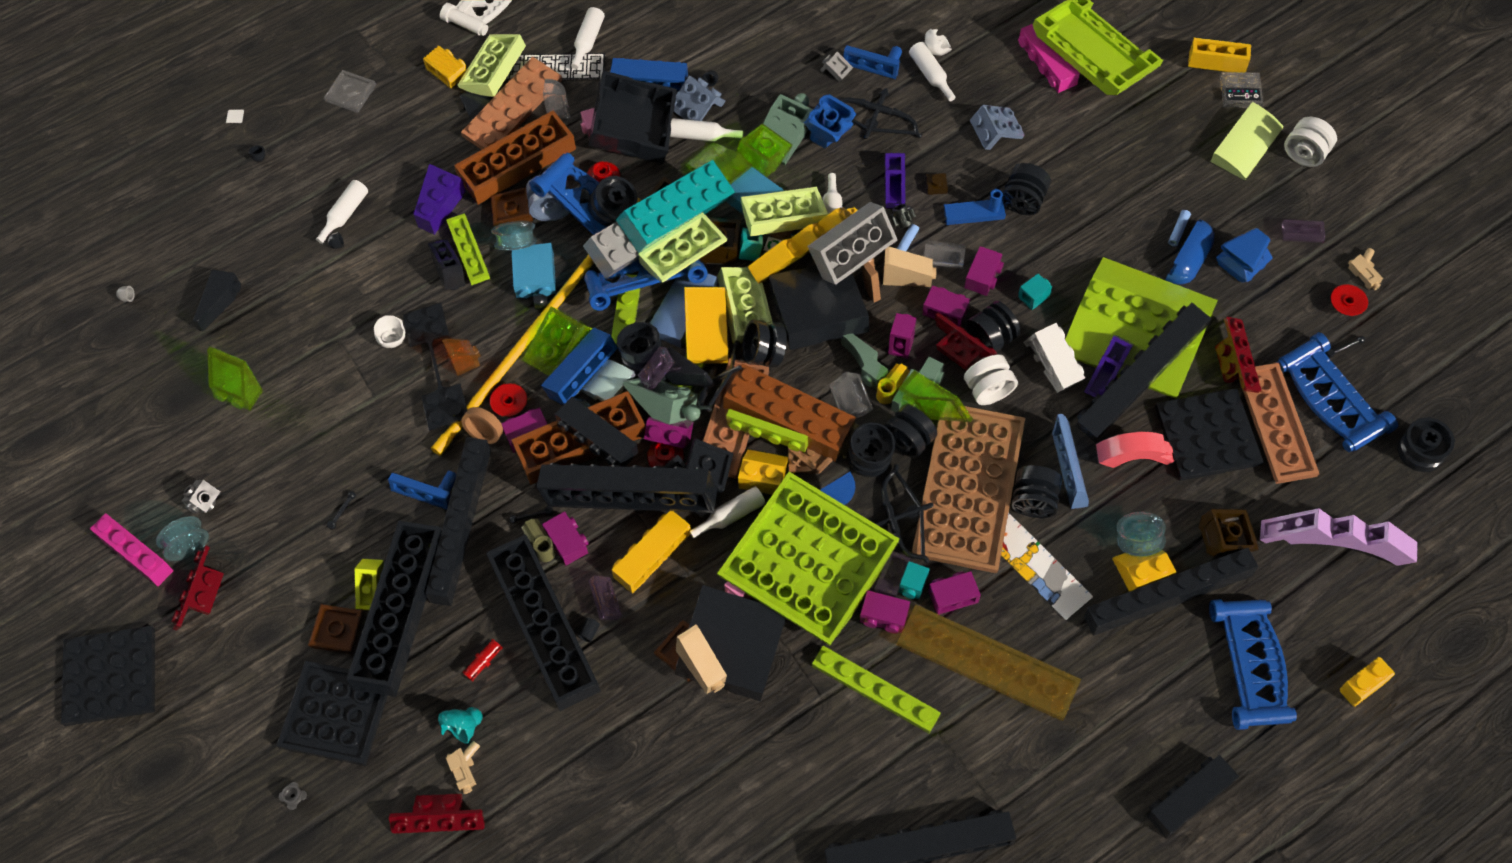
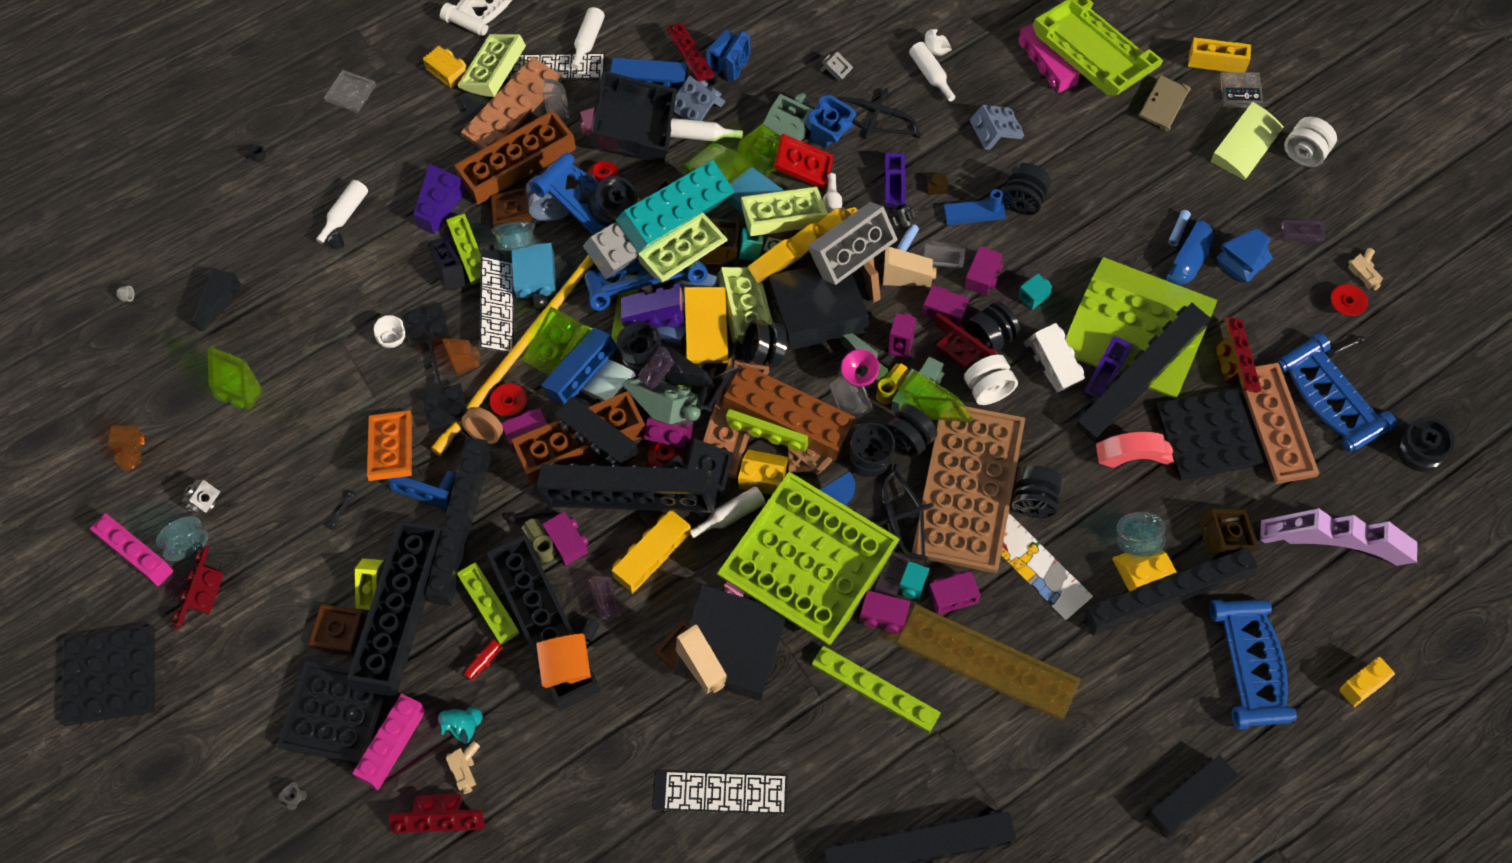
white sticker [226,110,244,123] -> none
blue piece [843,45,902,79] -> none
medium blue slope [1052,414,1089,509] -> none
none -> clear orange brick [108,426,145,471]
none -> dark pink brick [352,693,426,791]
none -> orange plate [367,410,412,481]
none -> lime plate [457,562,520,645]
none -> sticker [479,249,514,353]
none -> orange slope [536,634,591,688]
none -> dark purple wedge [621,283,685,328]
none -> sticker [653,770,787,815]
none -> dark red bracket [666,23,714,82]
none -> blue piece [706,30,751,82]
none -> red tile [773,133,834,190]
none -> dark pink piece [841,349,879,387]
none -> dark tan door [1138,75,1191,132]

